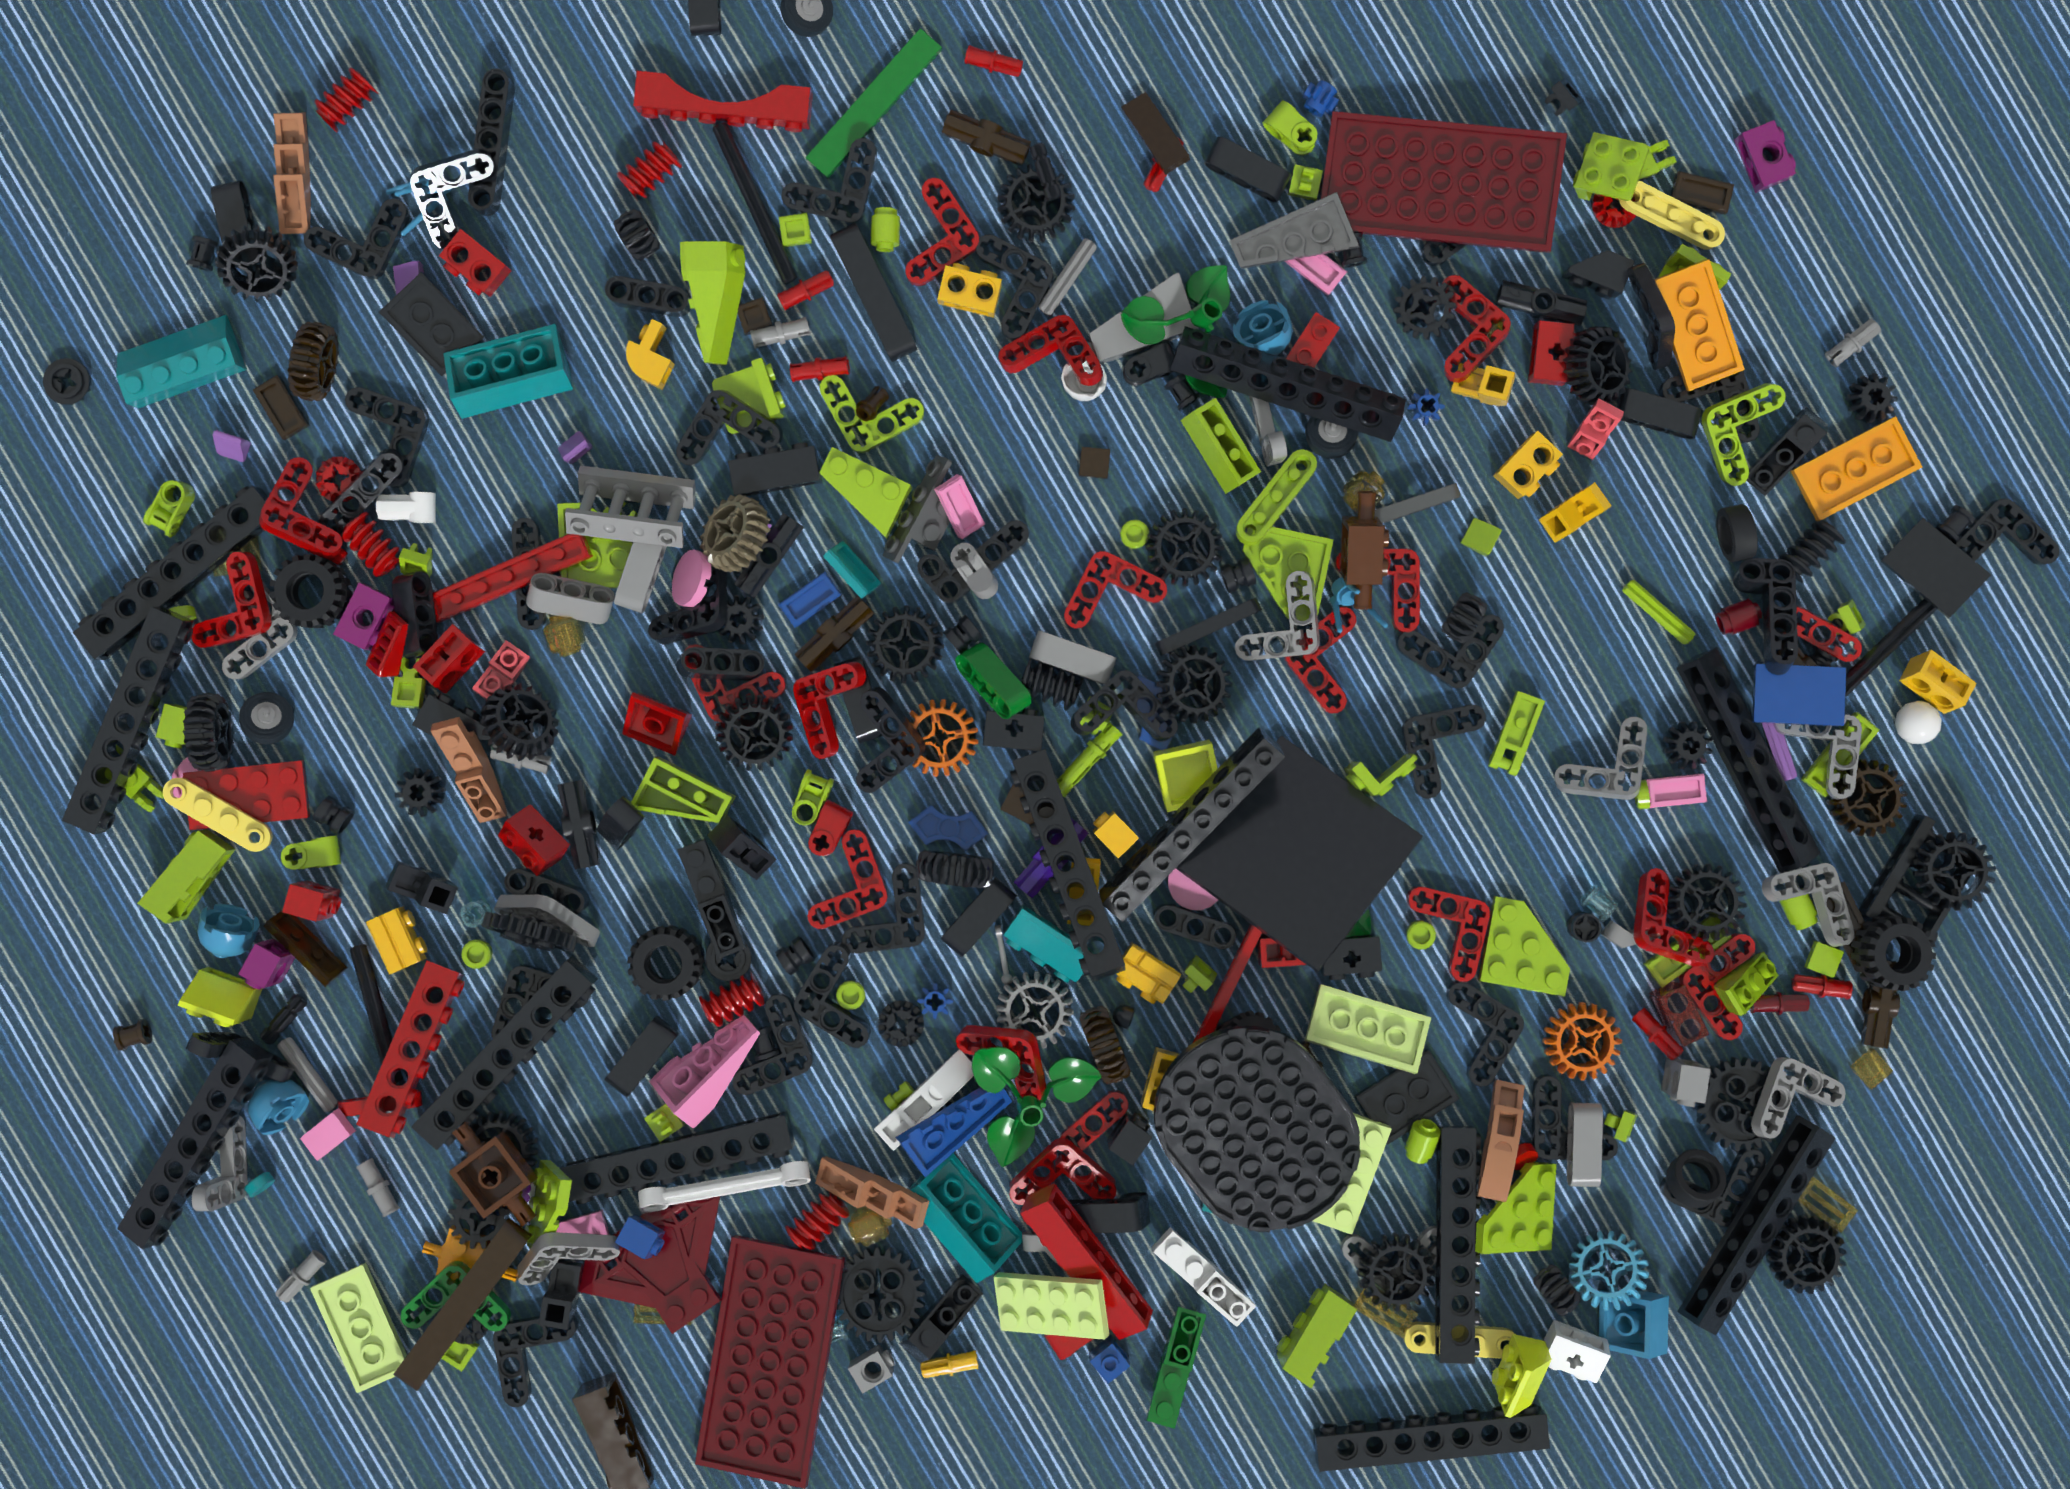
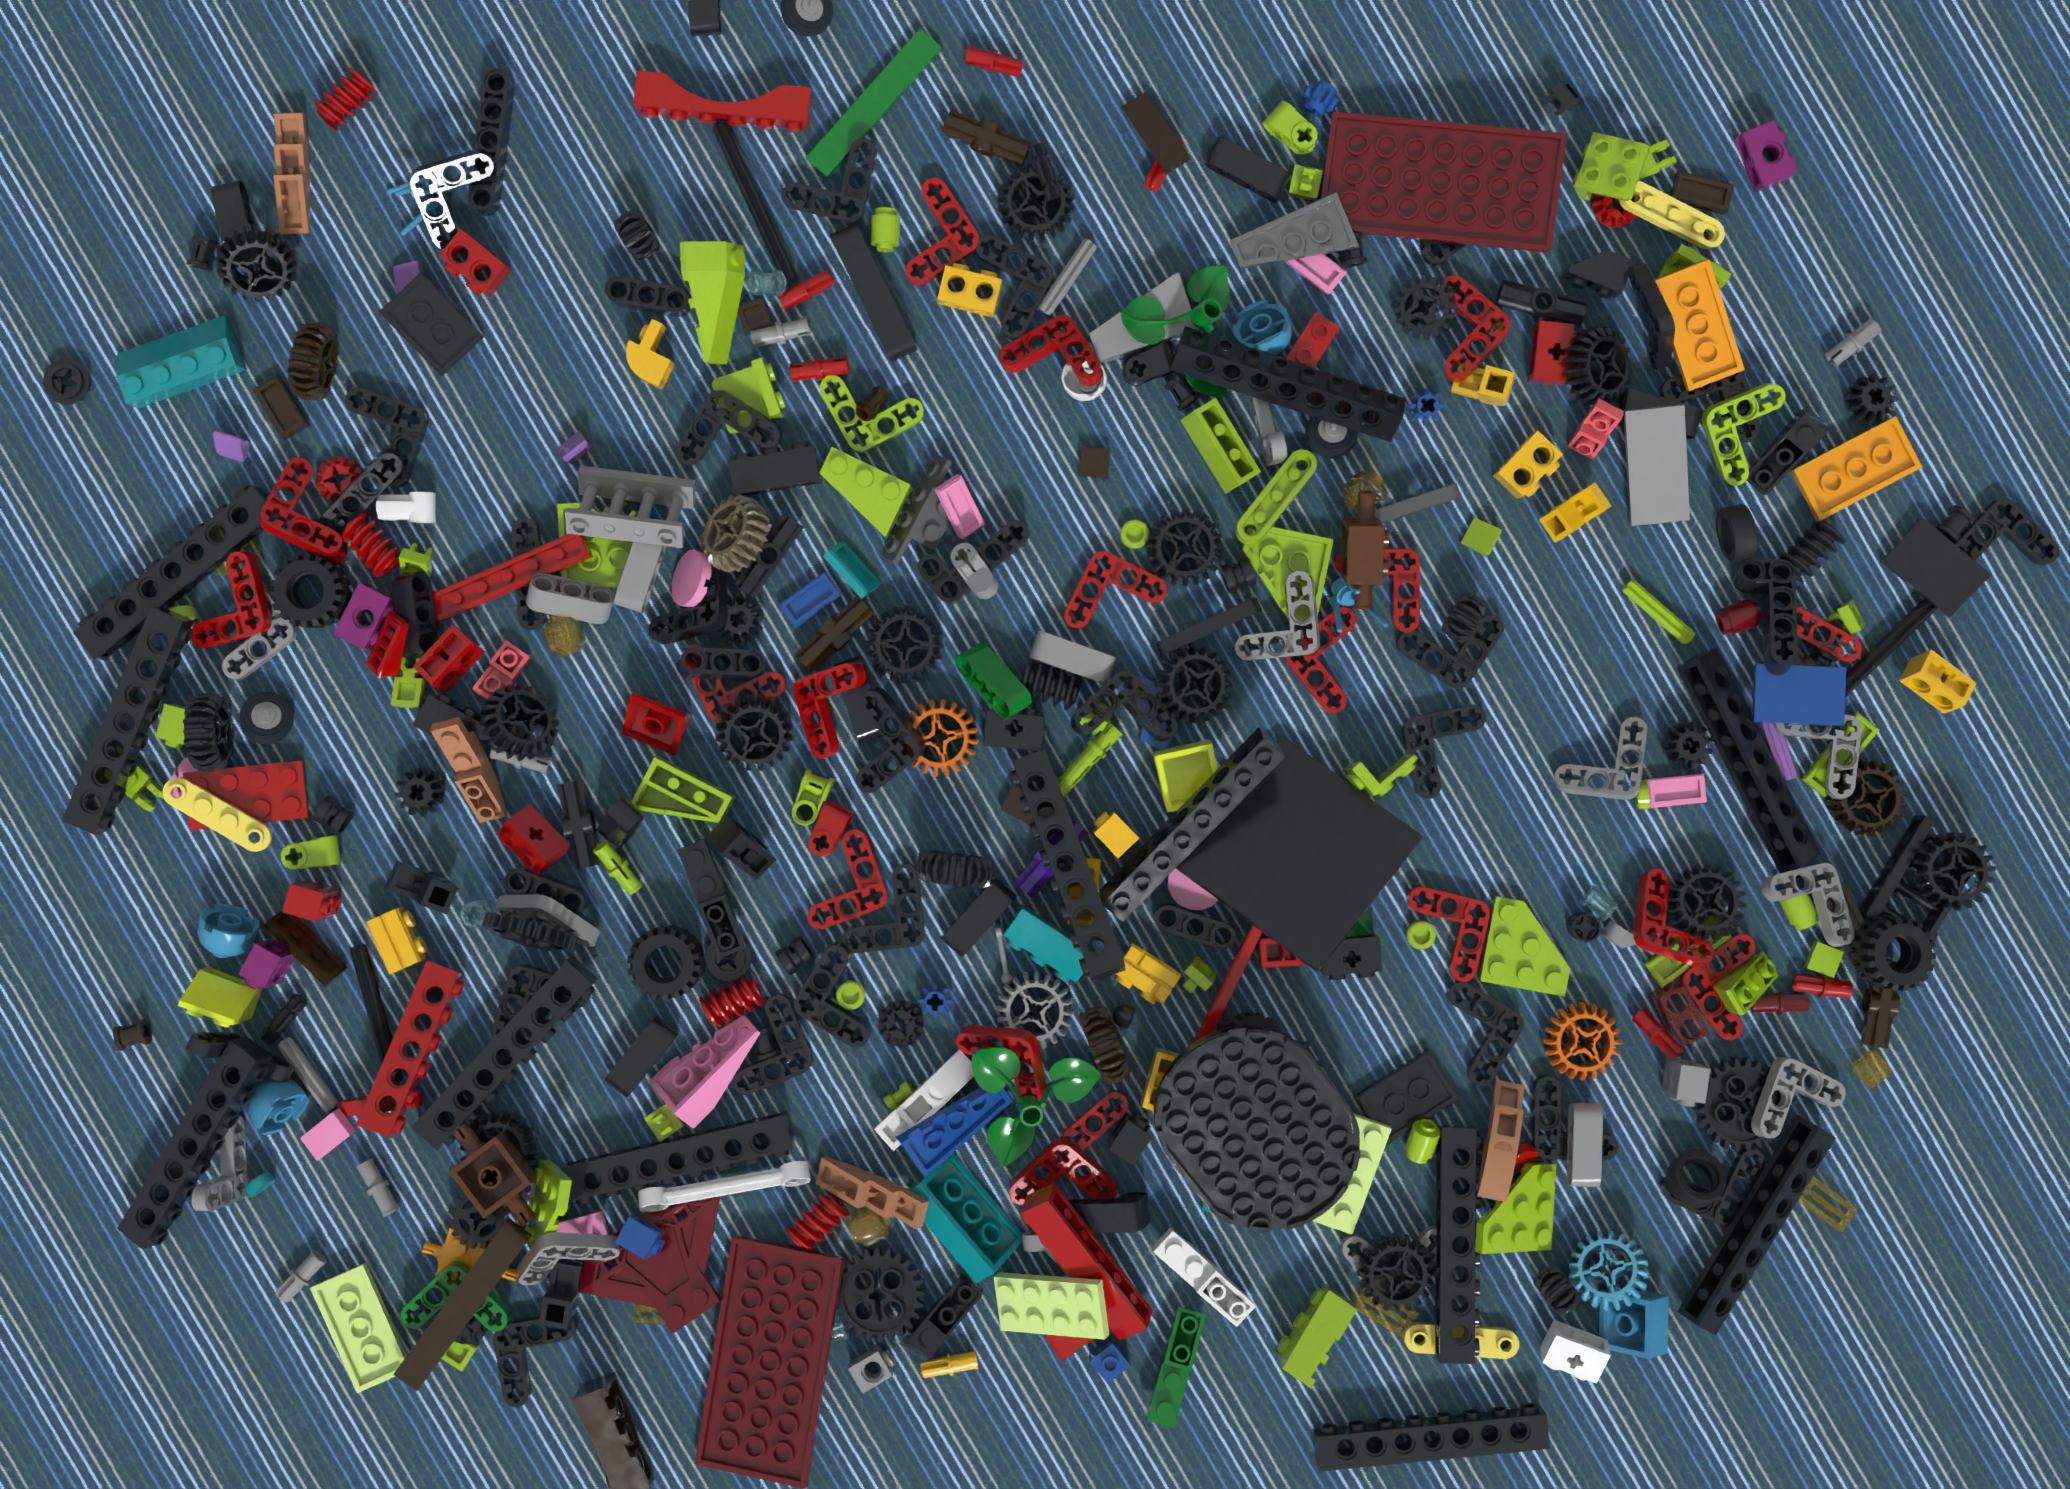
lime wedge [137,829,236,924] -> none
lime piece [143,480,195,538] -> none
black beam [304,198,410,280] -> none
teal slope [443,324,573,419] -> none
lime tile [461,939,492,969] -> none
red piece [616,140,683,201] -> none
lime tile [779,213,812,247] -> none
blue tile [908,805,989,851] -> none
black wheel [943,615,983,654] -> none
yellowish green plate [1305,984,1431,1074] -> none
lime plate [1488,691,1545,776] -> none
neon yellow slope [1492,1334,1552,1418] -> none
lime tile [1604,1110,1638,1142] -> none
black gear [1766,1215,1847,1294] -> none
white hair [1895,701,1942,744] -> none
none -> lime pin [593,840,642,895]
none -> clear light blue bush [747,269,786,296]
none -> light grey tile [1624,404,1690,526]

